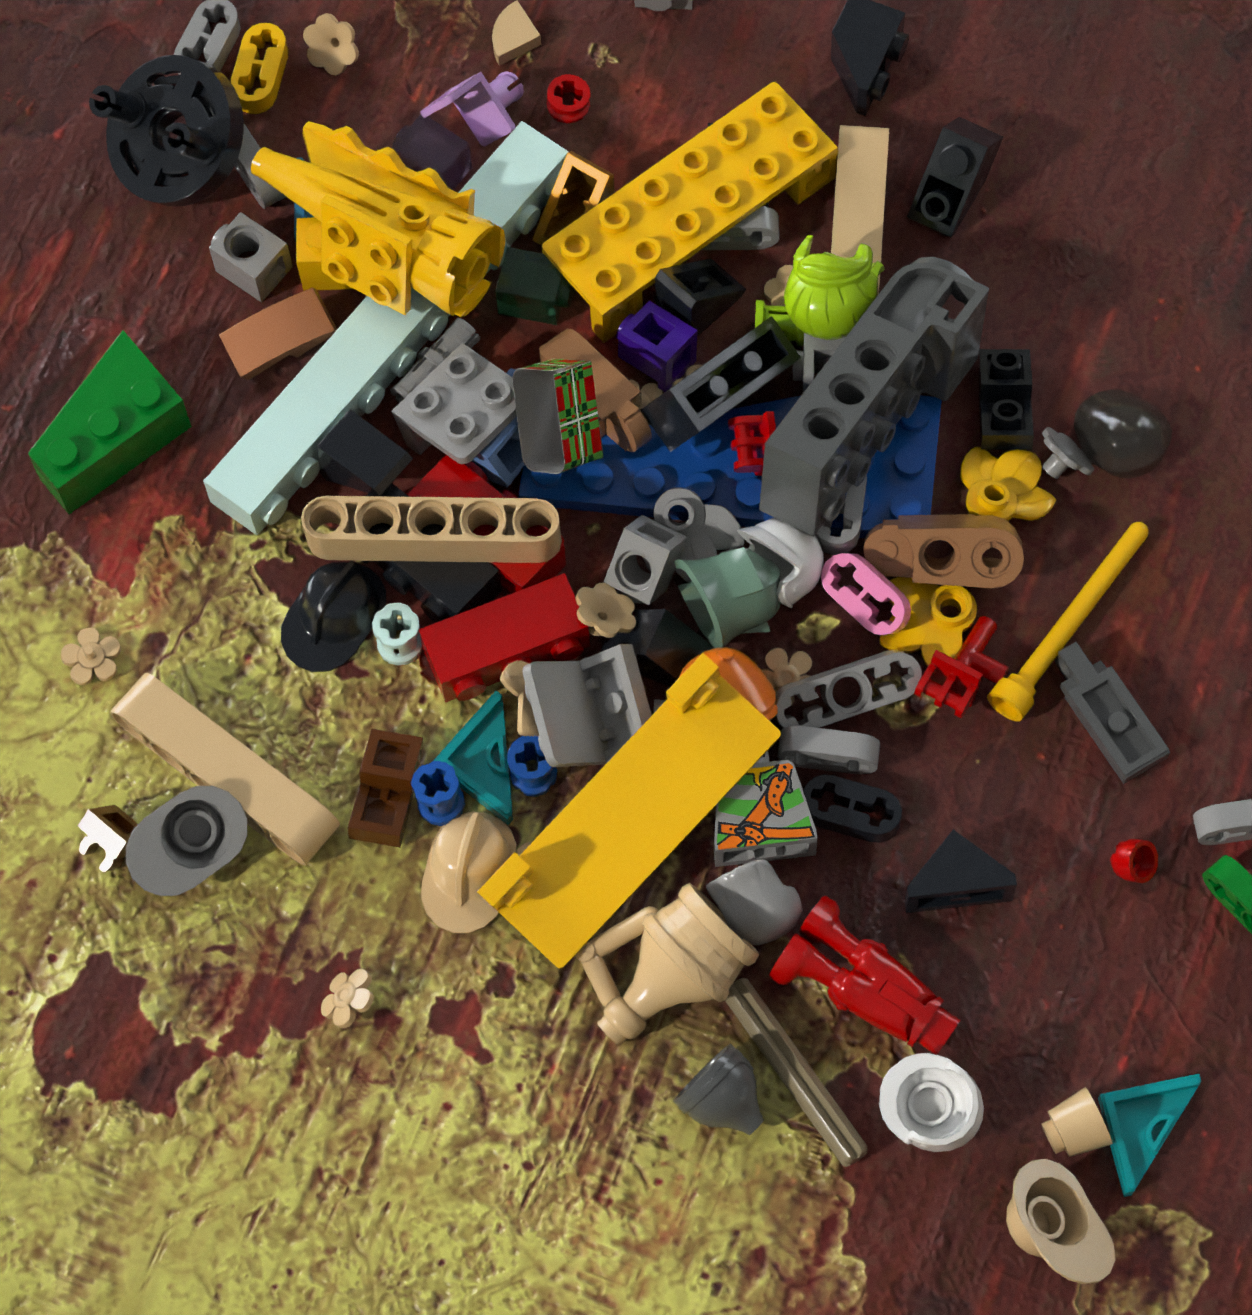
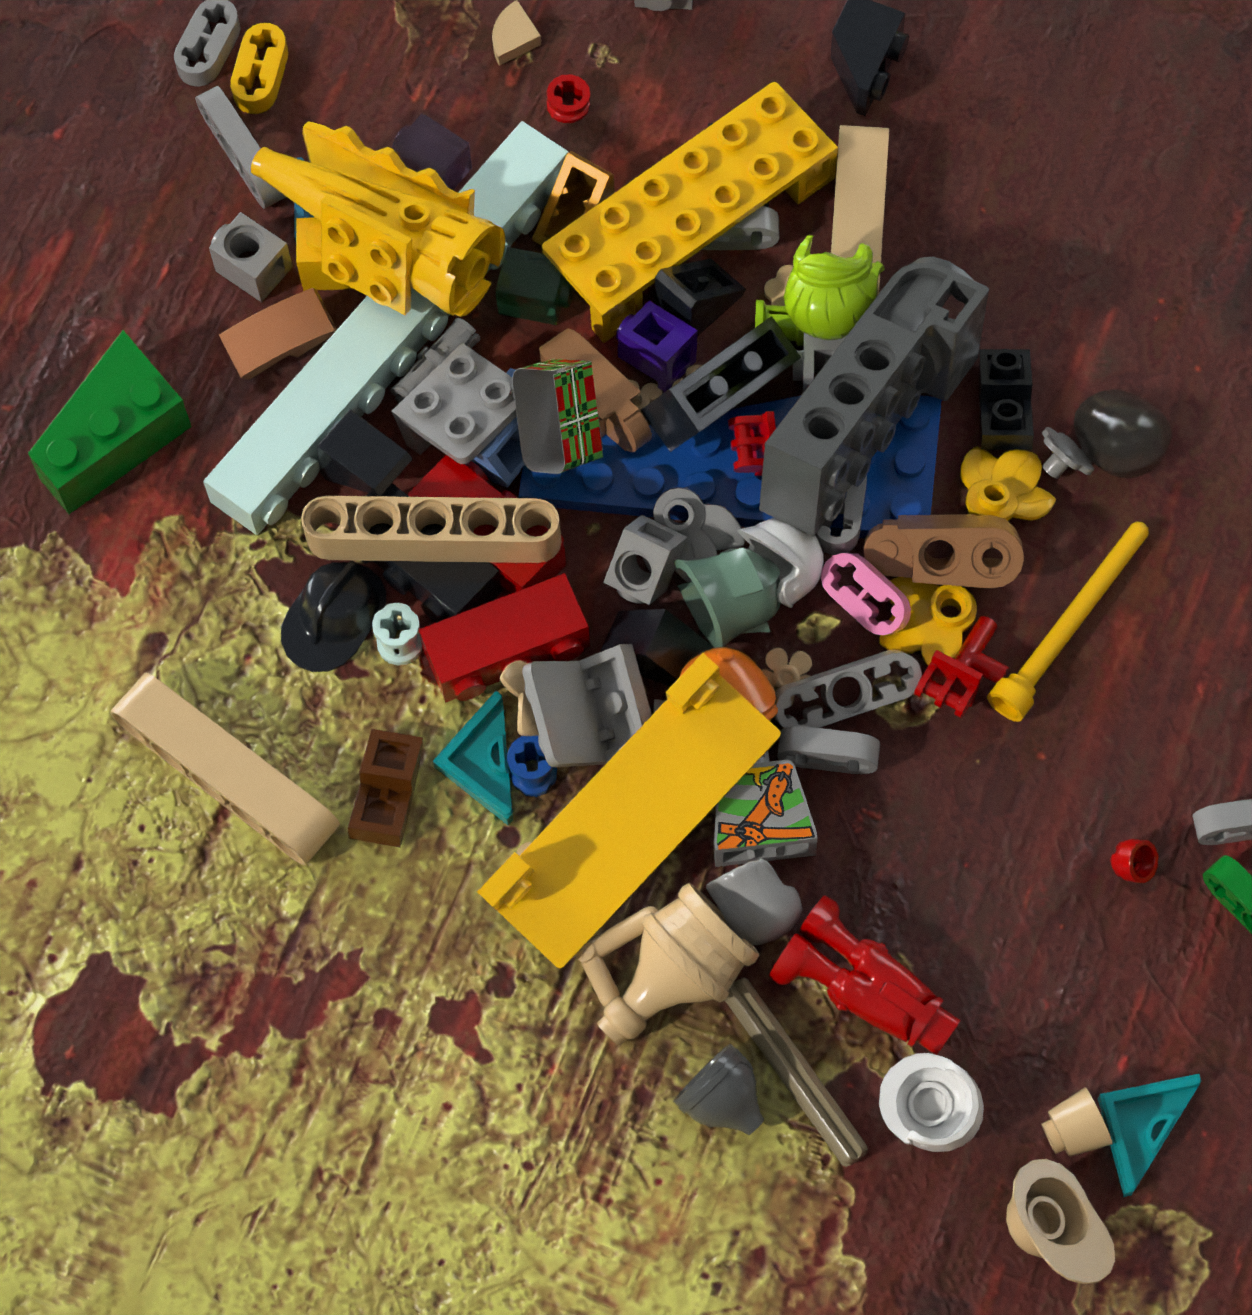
tan plant [61,628,121,685] -> none
tile [78,805,138,872] -> none
black piece [89,55,244,207] -> none
light grey piece [126,786,247,896] -> none
tan plant [303,13,359,75] -> none
tan plant [321,969,374,1028] -> none
blue bush [411,761,465,826] -> none
lavender bracket [420,71,524,146] -> none
tan piece [421,811,516,934] -> none
tan plant [575,583,636,638] -> none
black beam [803,775,902,843] -> none
black slope [904,829,1017,913] -> none
black slope [907,117,1003,238] -> none
dark grey hinge [1055,642,1170,784] -> none

